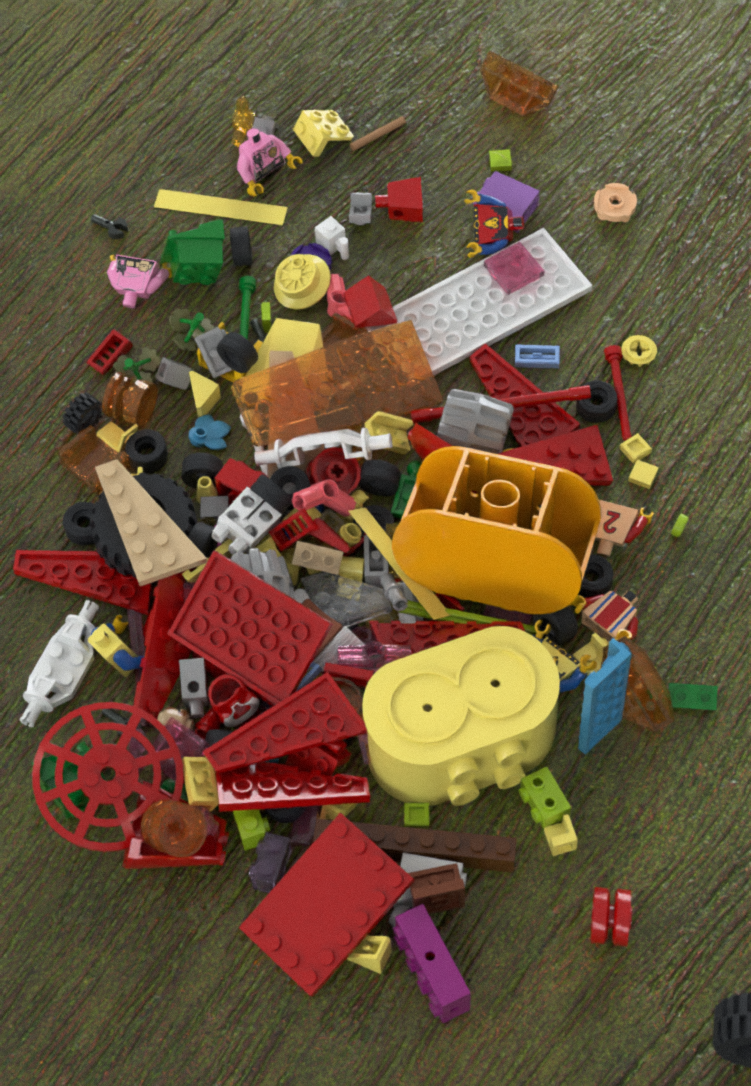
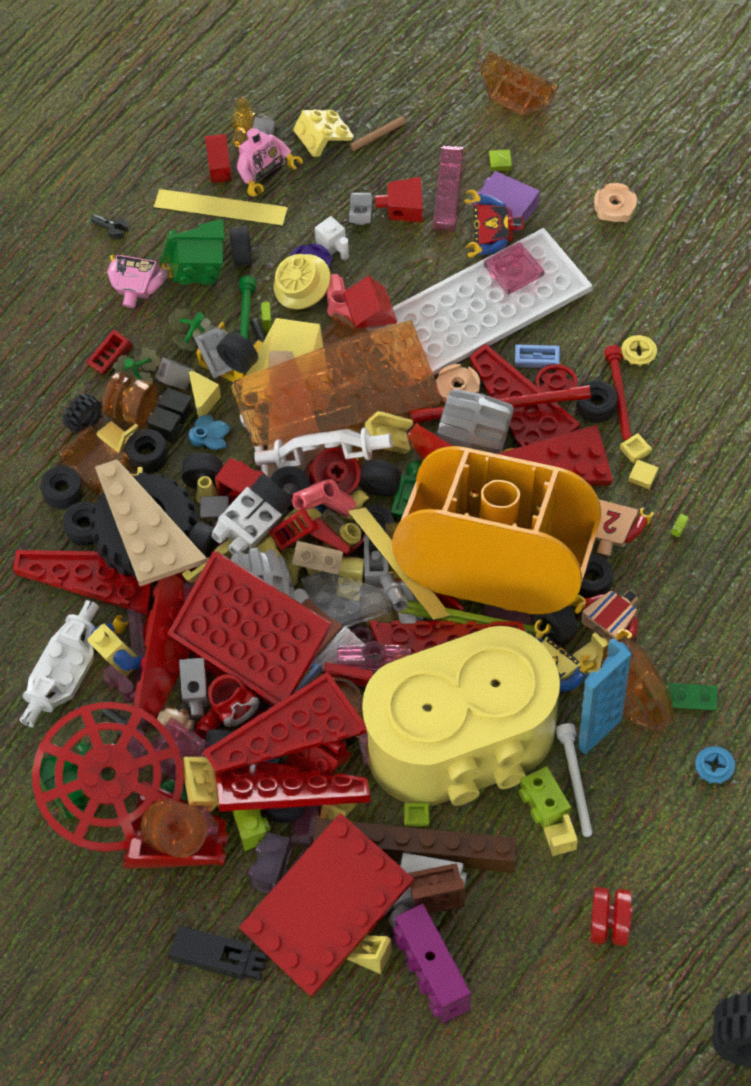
none -> black tyre [40,466,83,509]
none -> clear pink plate [102,665,136,703]
none -> pearl dark grey piece [146,388,194,443]
none -> black hinge [169,926,269,981]
none -> red slope [205,134,232,183]
none -> clear pink beam [434,145,463,231]
none -> light nougat plate [435,364,480,403]
none -> red wheel [536,364,578,402]
none -> white piece [556,723,592,837]
none -> dark azure gear [695,746,735,784]

